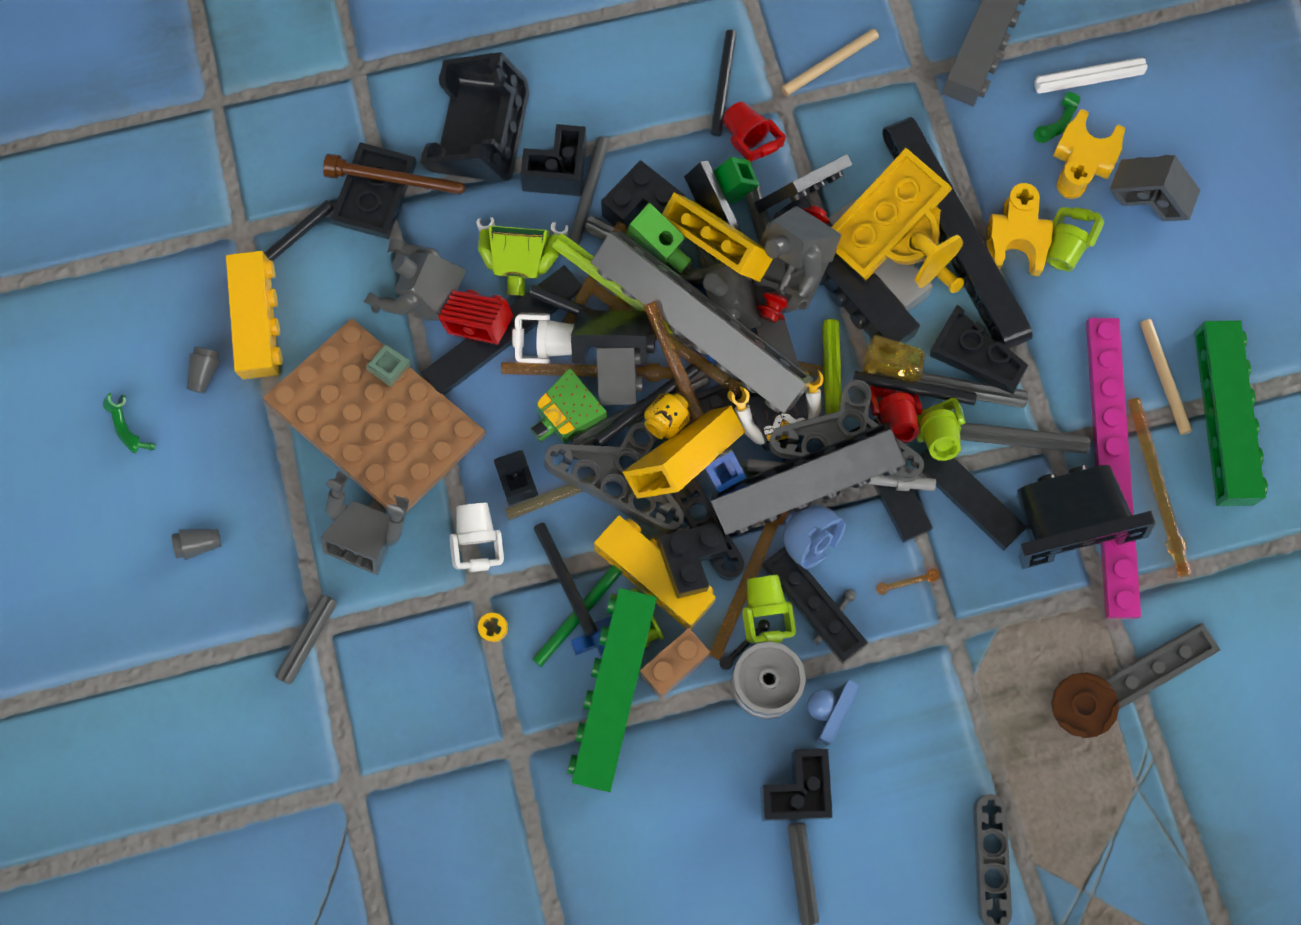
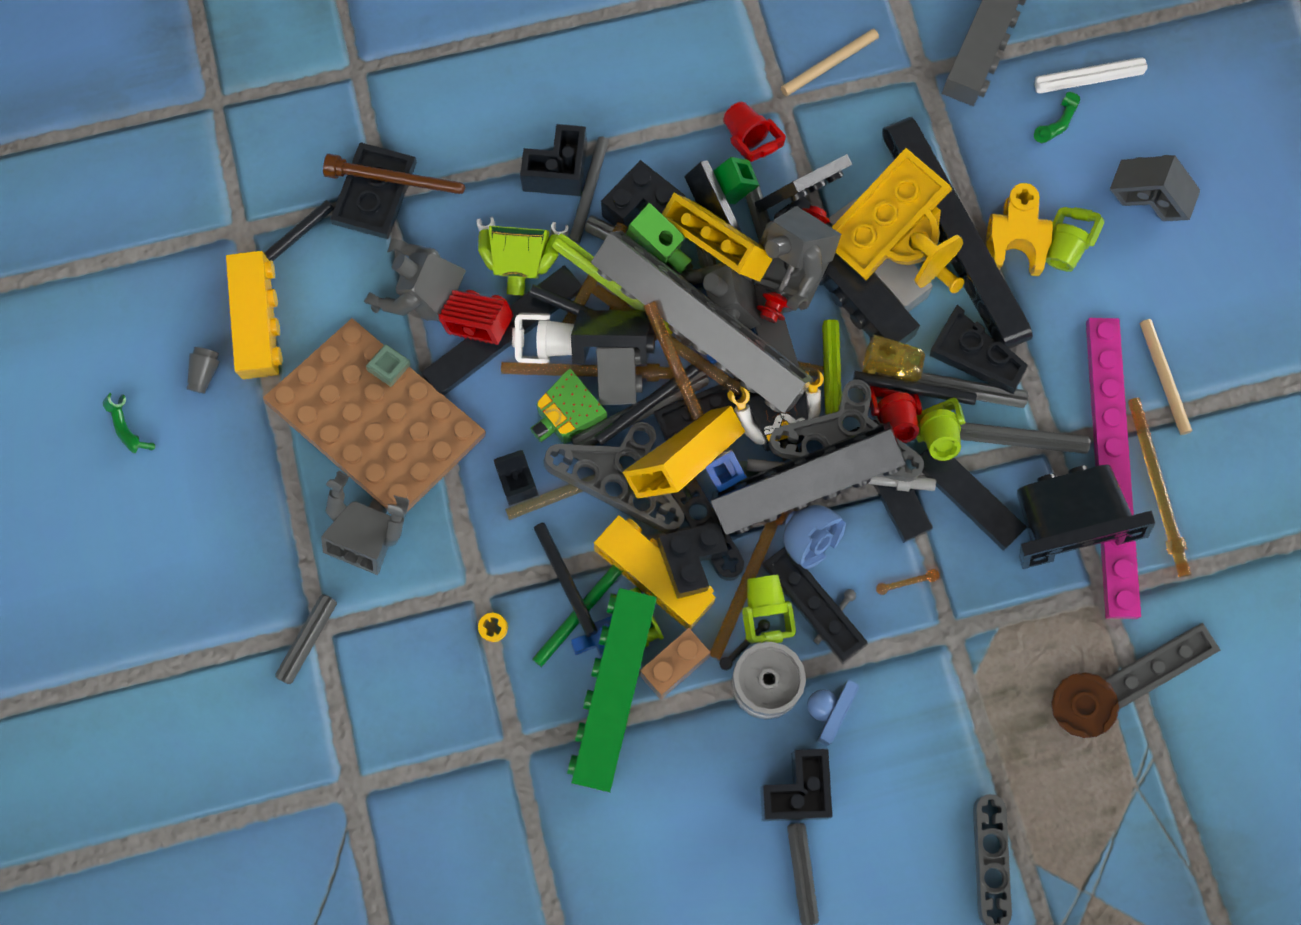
dark grey cone [172,529,222,560] -> none
black windscreen [420,52,529,182] -> none
white piece [450,503,504,572] -> none
yellow head [644,393,690,439] -> none
black bar [710,29,737,136] -> none
yellow piece [1053,109,1126,199] -> none
green brick [1194,320,1268,506] -> none

